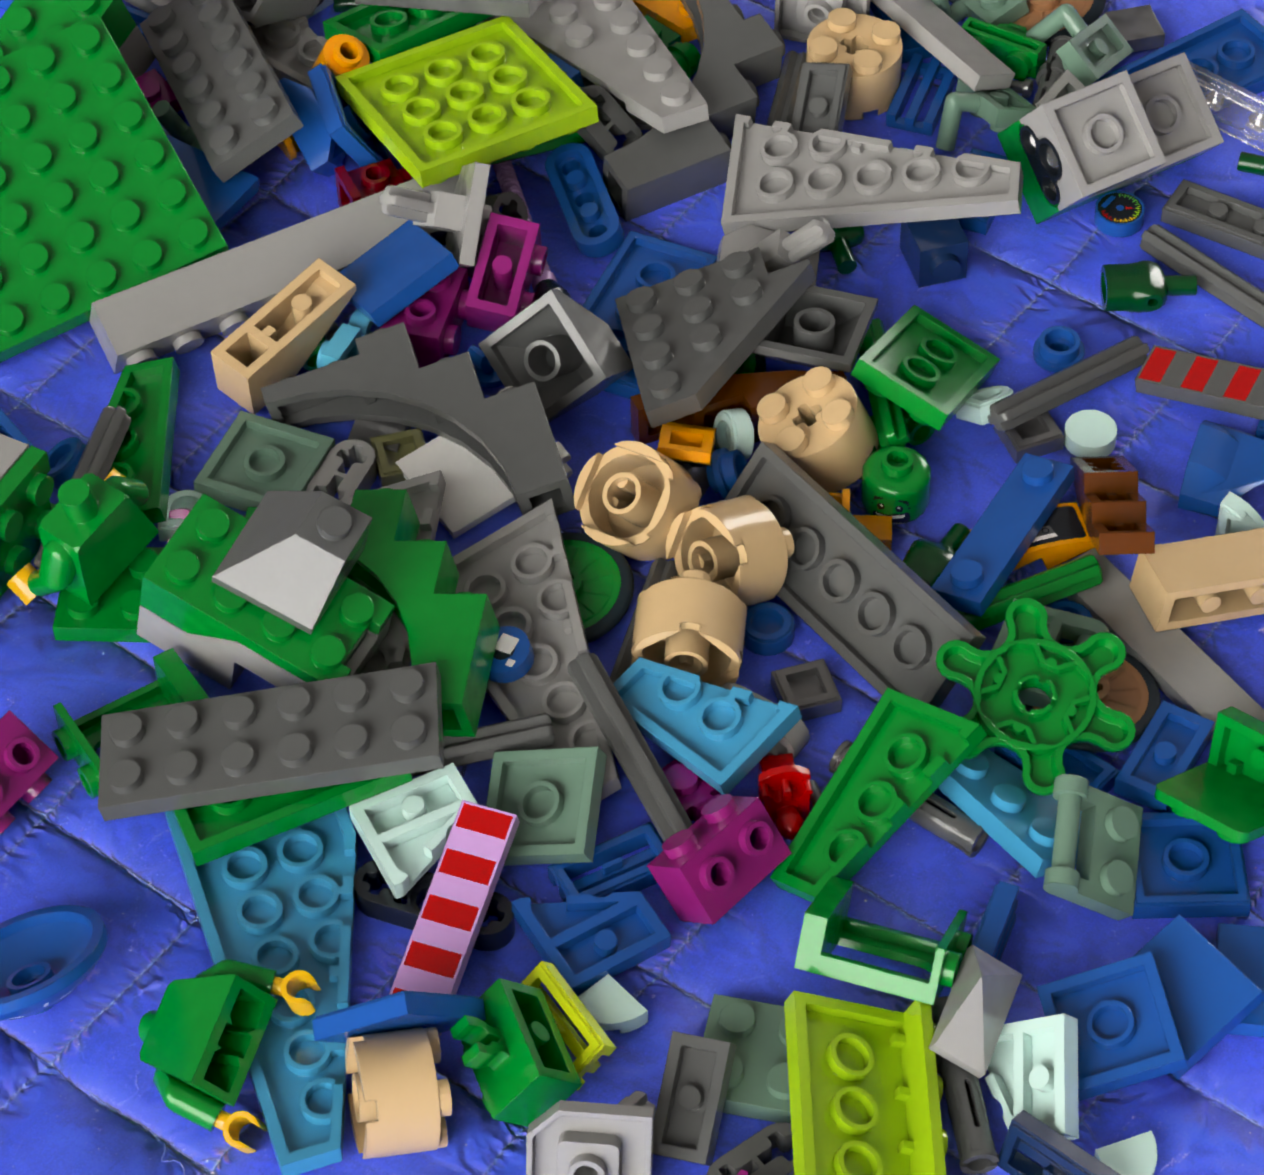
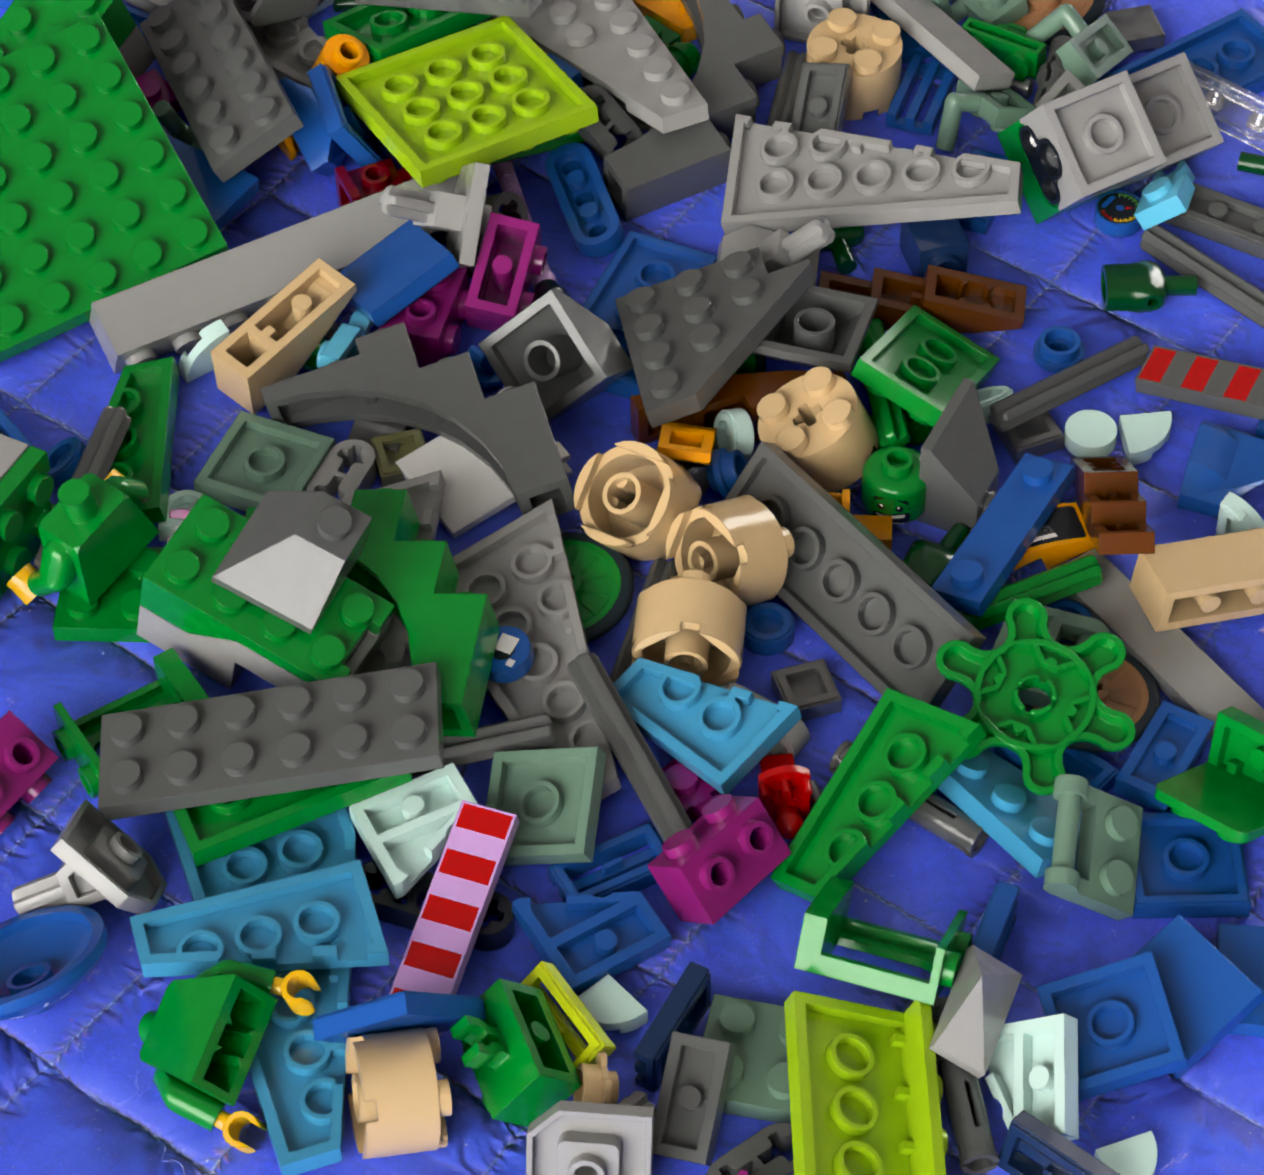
none -> light grey piece [11,799,167,915]
none -> dark azure wing [129,859,390,978]
none -> light aqua tile [178,319,230,383]
none -> tan plate [573,1052,619,1104]
none -> dark blue tile [634,962,711,1093]
none -> reddish brown slope [817,264,1027,333]
none -> dark grey slope [916,378,999,531]
none -> light aqua tile [1118,411,1172,465]
none -> medium azure plate [1134,160,1195,231]

